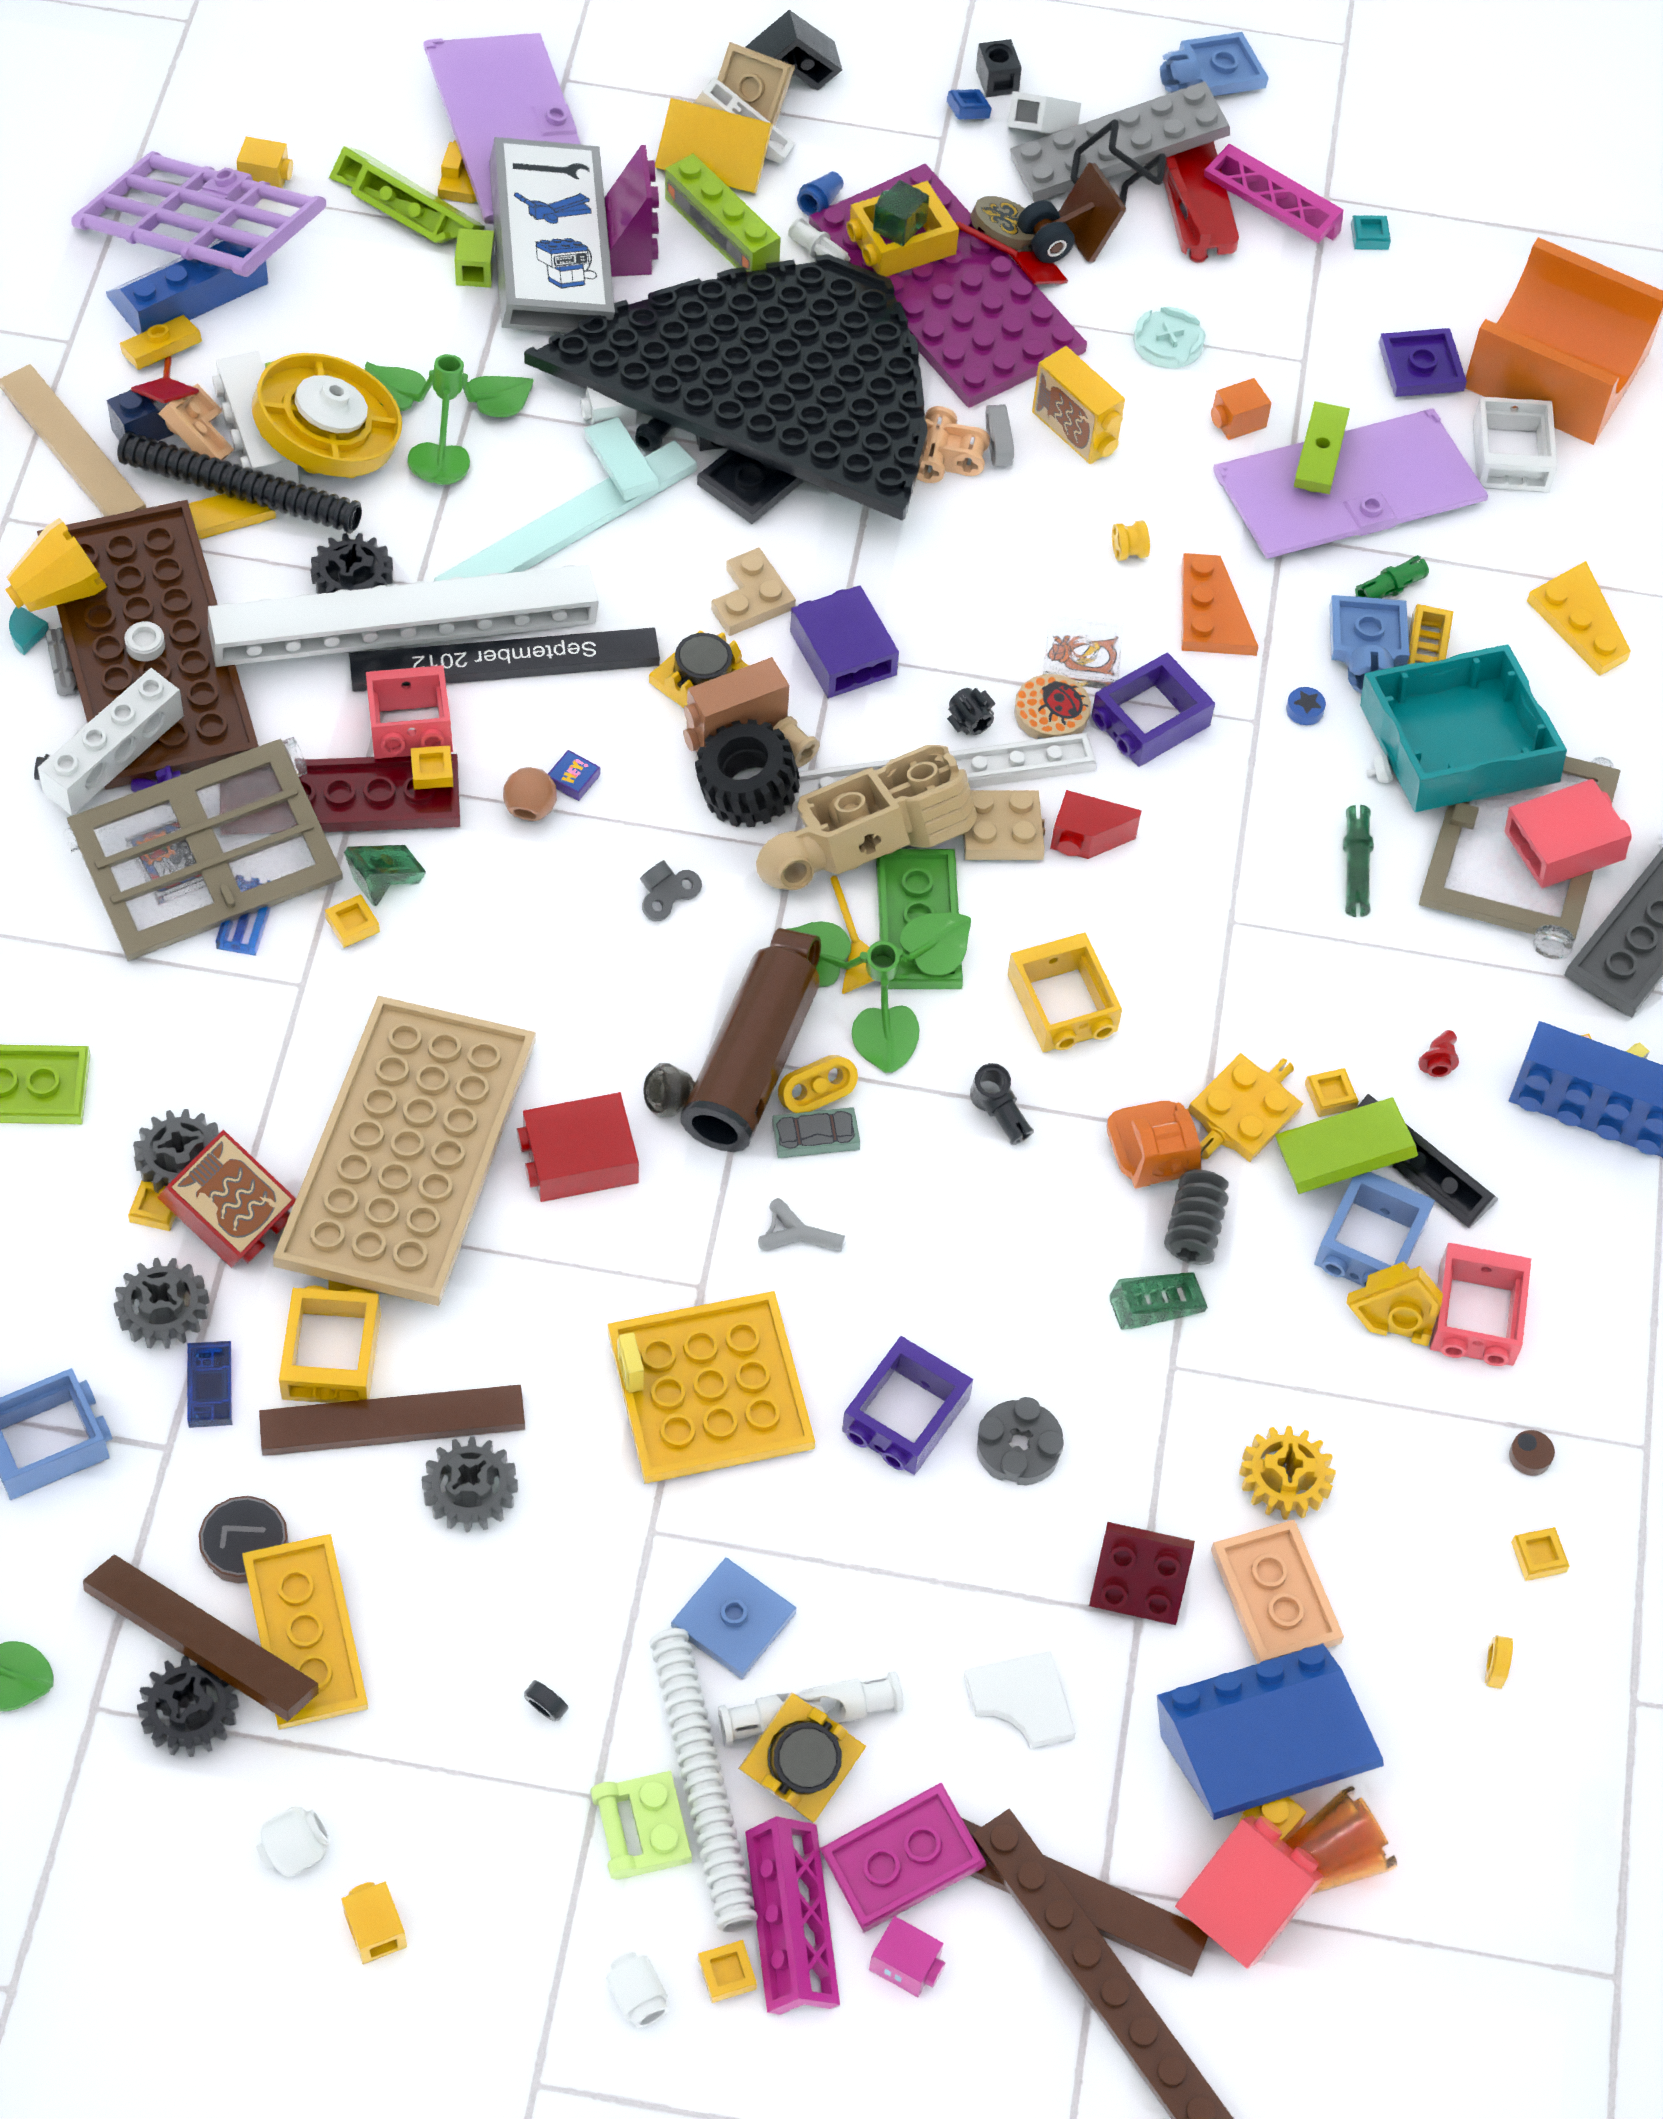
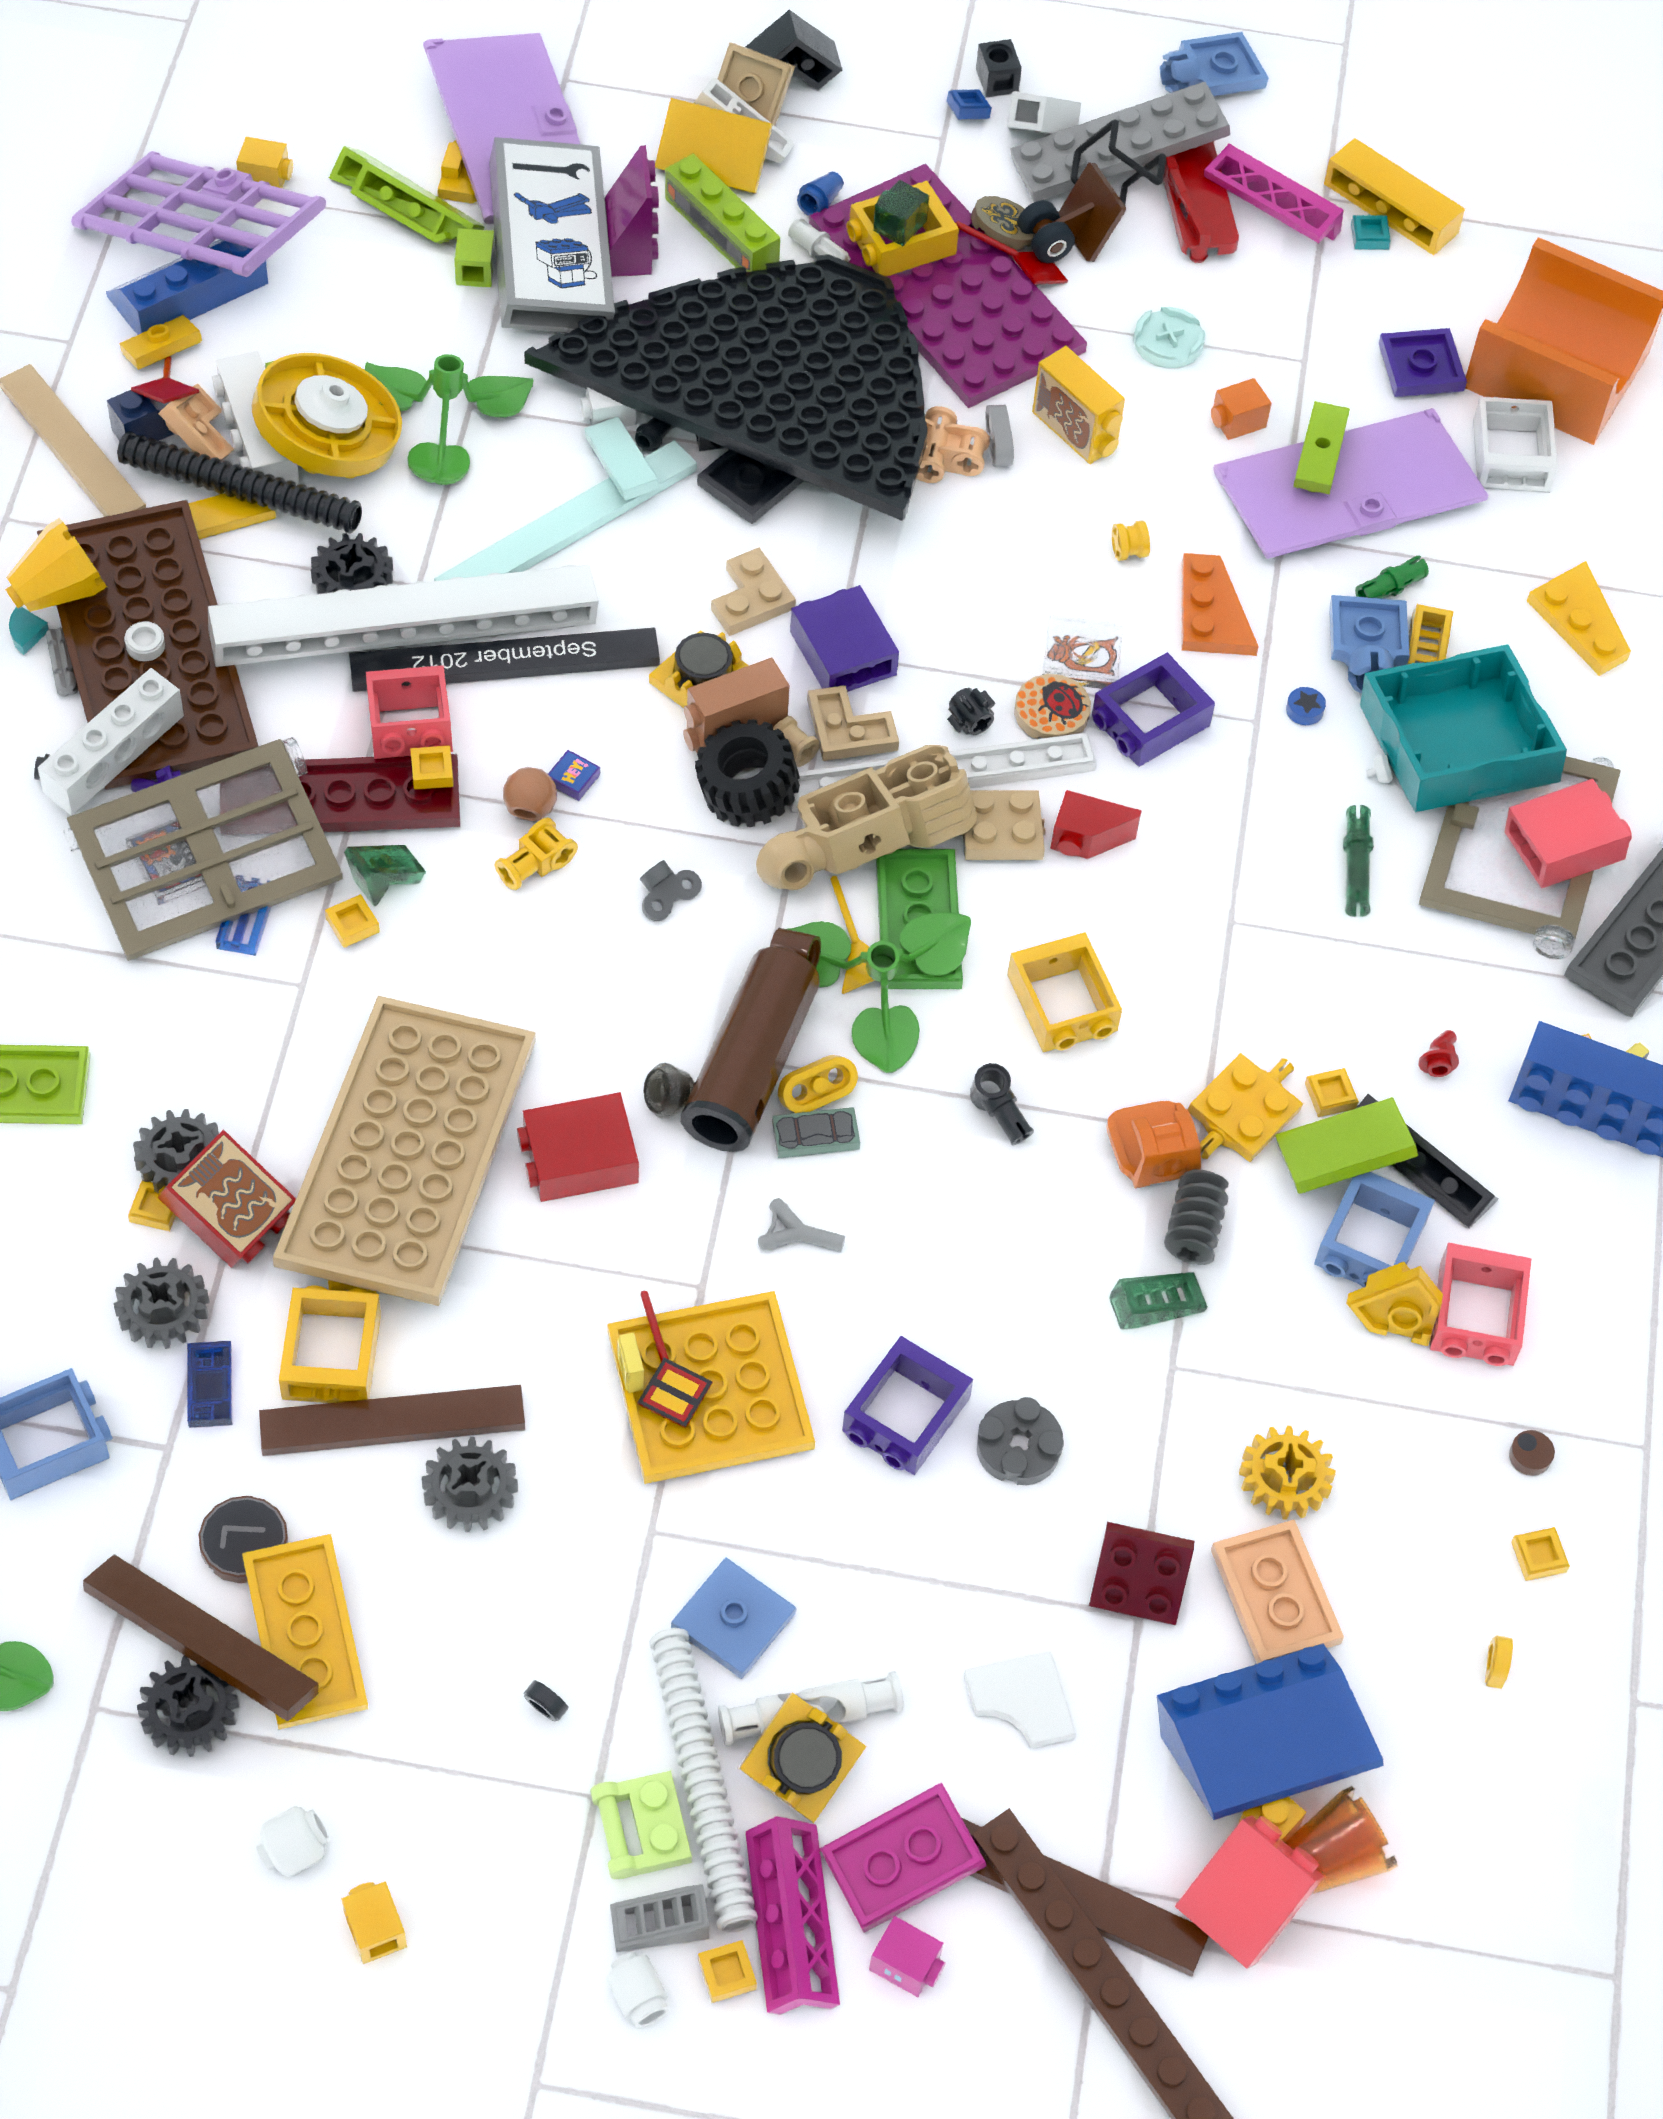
none -> yellow connector [494,817,578,890]
none -> light grey slope [610,1884,710,1952]
none -> piece [637,1290,713,1429]
none -> tan plate [807,685,899,761]
none -> yellow brick [1324,138,1465,256]

